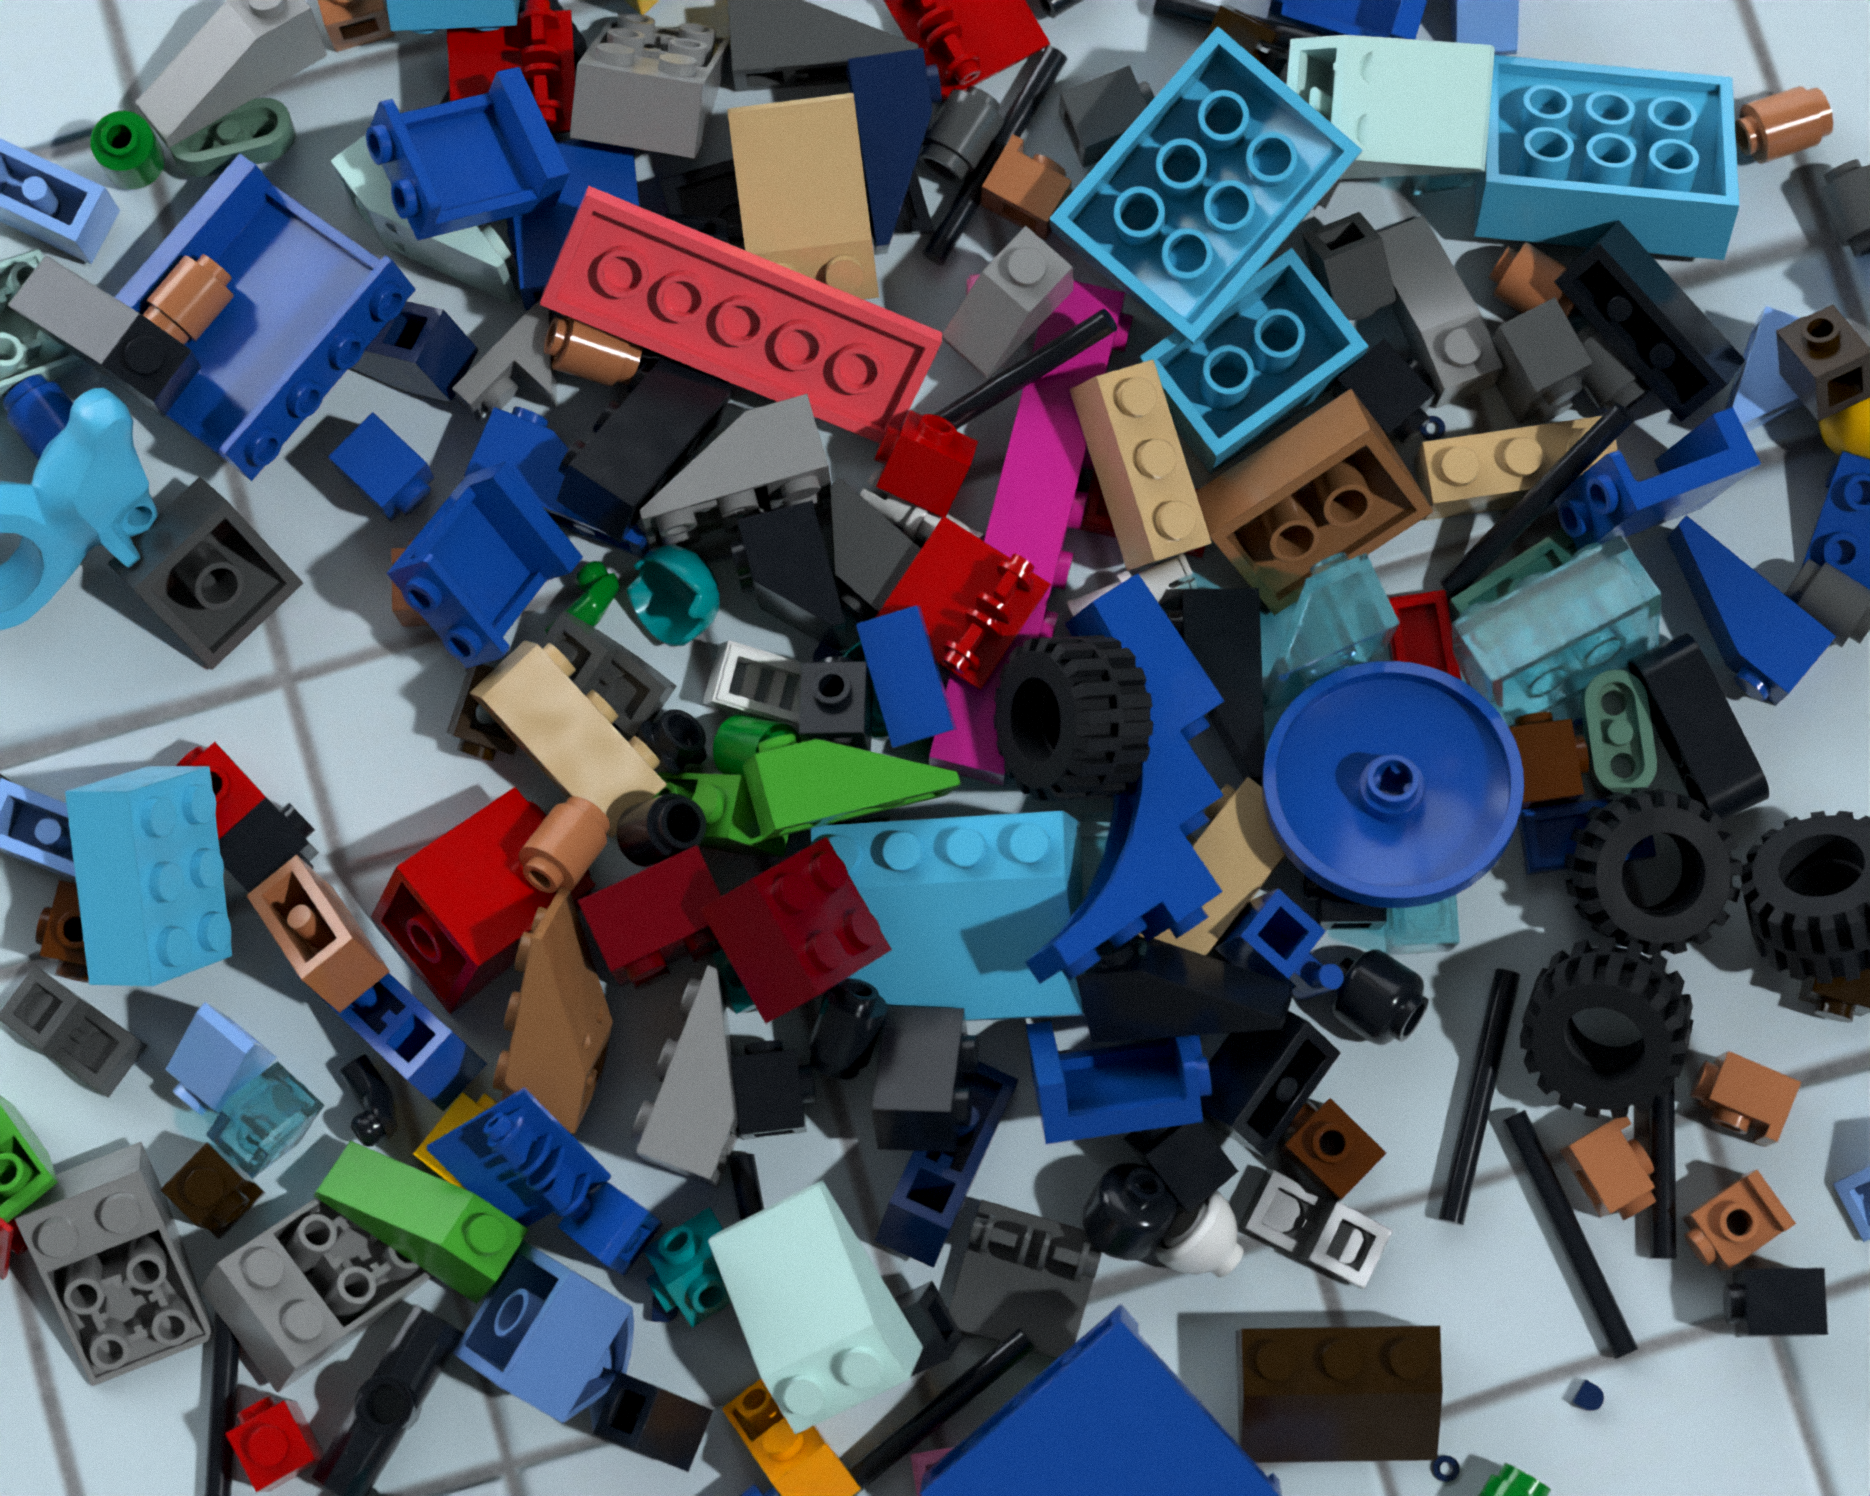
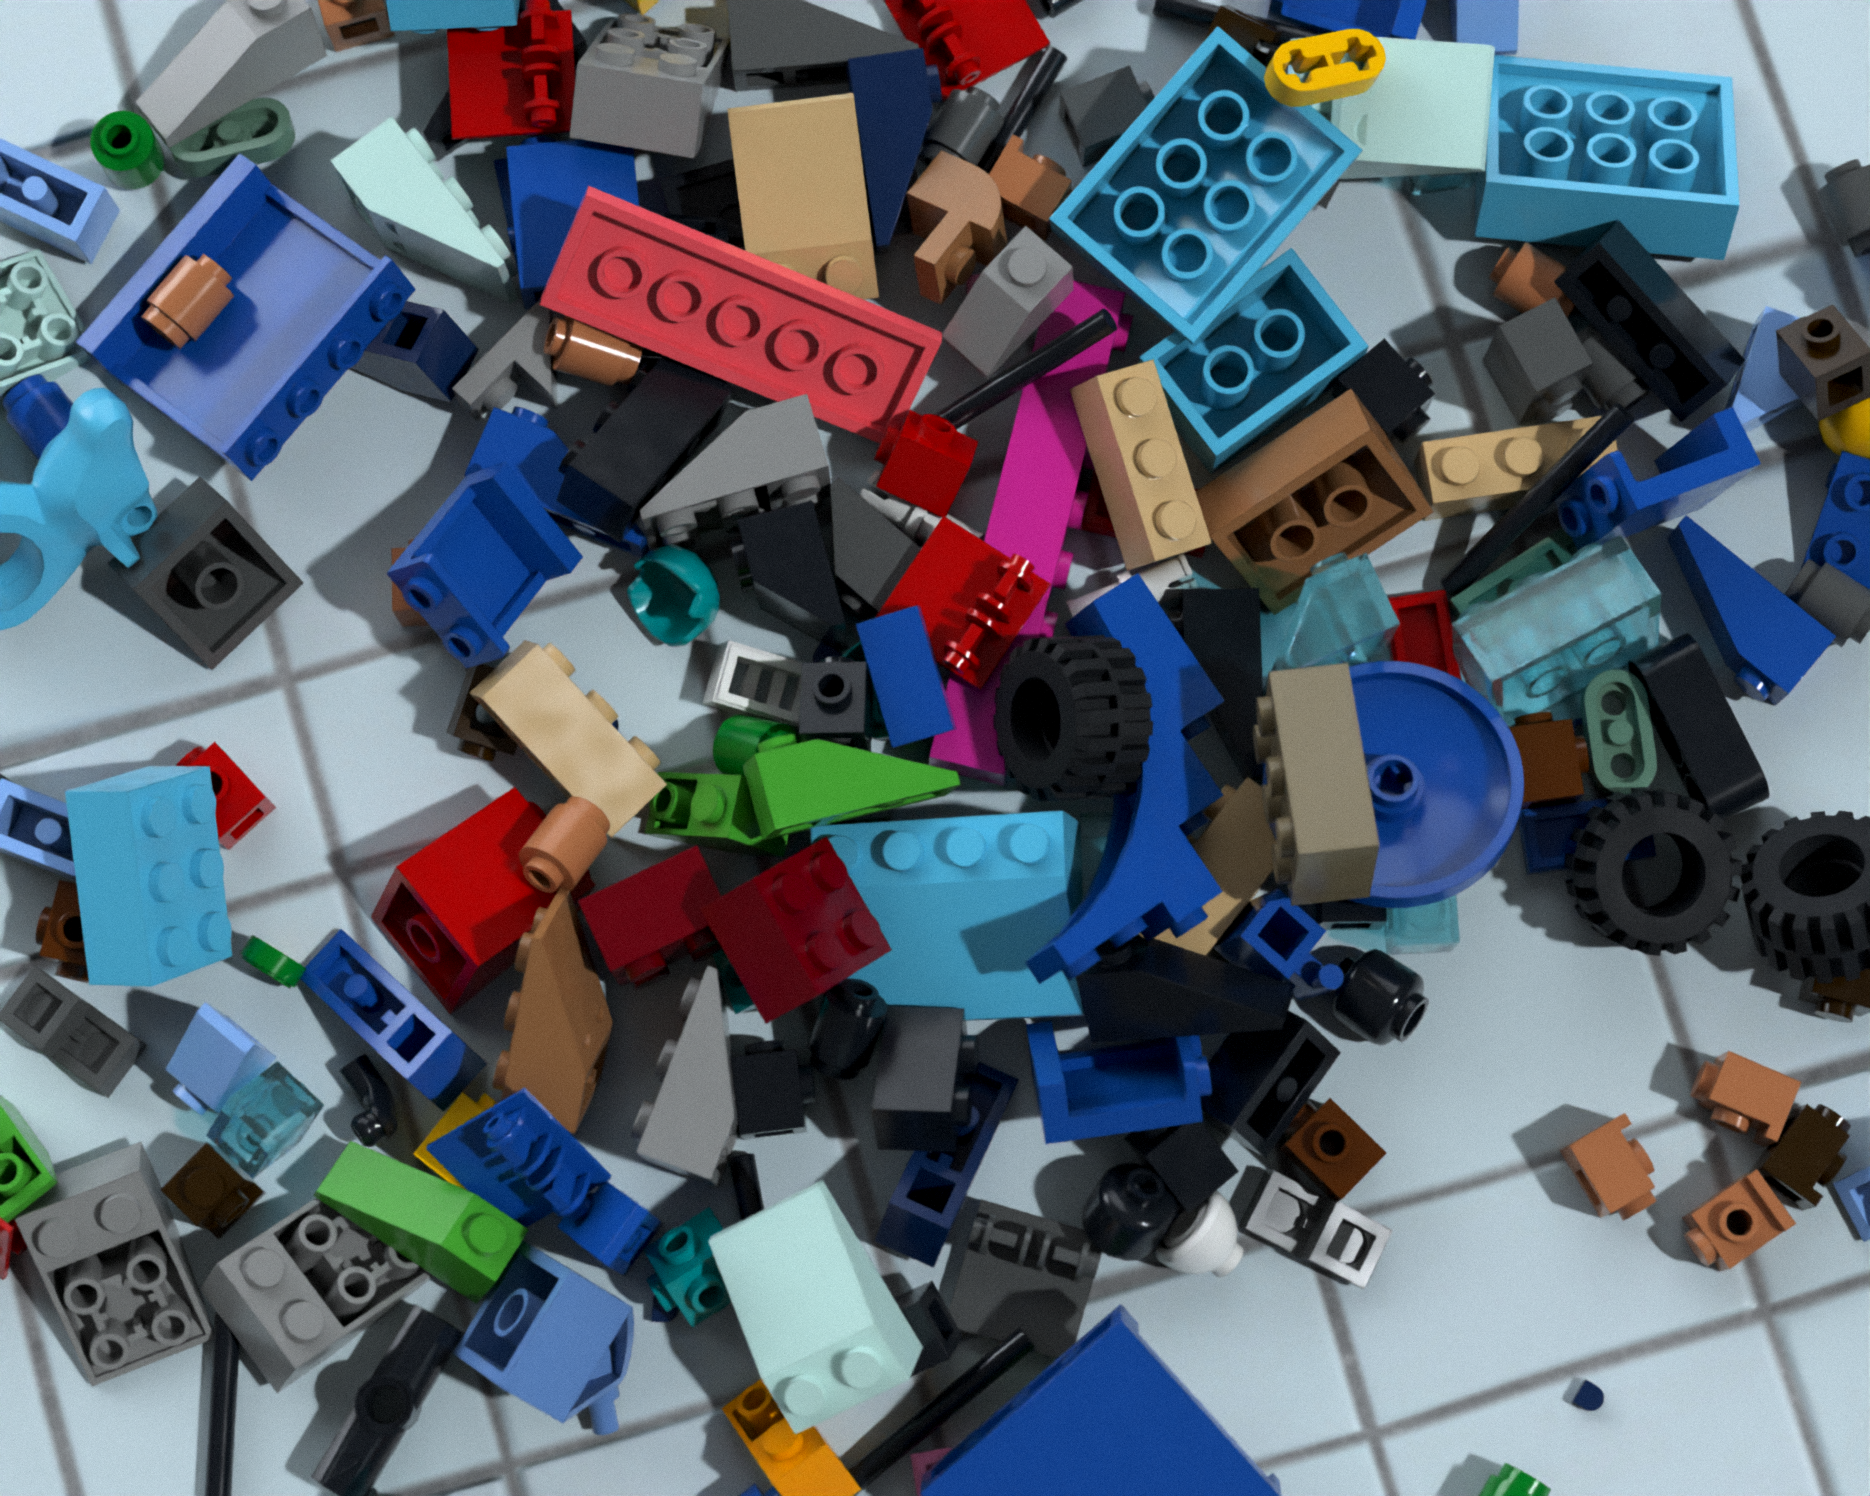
slope [7,255,201,417] -> none
black brick [219,797,319,893] -> none
red brick [225,1396,325,1492] -> none
nougat brick [246,854,390,1013] -> none
blue brick [328,412,435,522] -> none
blue panel [366,67,570,241] -> none
dark grey slope [539,612,676,737] -> none
green arm [545,561,619,634] -> none
black brick [593,1372,714,1472] -> none
black brick [616,793,706,867] -> none
black plate [638,709,707,775] -> none
dark brown slope [1236,1326,1443,1463] -> none
dark grey brick [1302,212,1397,320] -> none
light grey slope [1378,215,1503,409] -> none
dark blue piece [1420,416,1445,441] -> none
dark blue piece [1433,1455,1460,1482] -> none
black bar [1438,969,1521,1226] -> none
black bar [1502,1110,1638,1359] -> none
black tyre [1520,937,1694,1119] -> none
black piece [1649,1083,1677,1259] -> none
black brick [1723,1268,1828,1338] -> none
nougat brick [1735,86,1833,164] -> none
none -> green tile [240,935,306,989]
none -> medium nougat brick [906,150,1007,305]
none -> dark tan brick [1253,663,1379,906]
none -> yellow beam [1264,29,1386,107]
none -> dark brown brick [1749,1104,1851,1211]

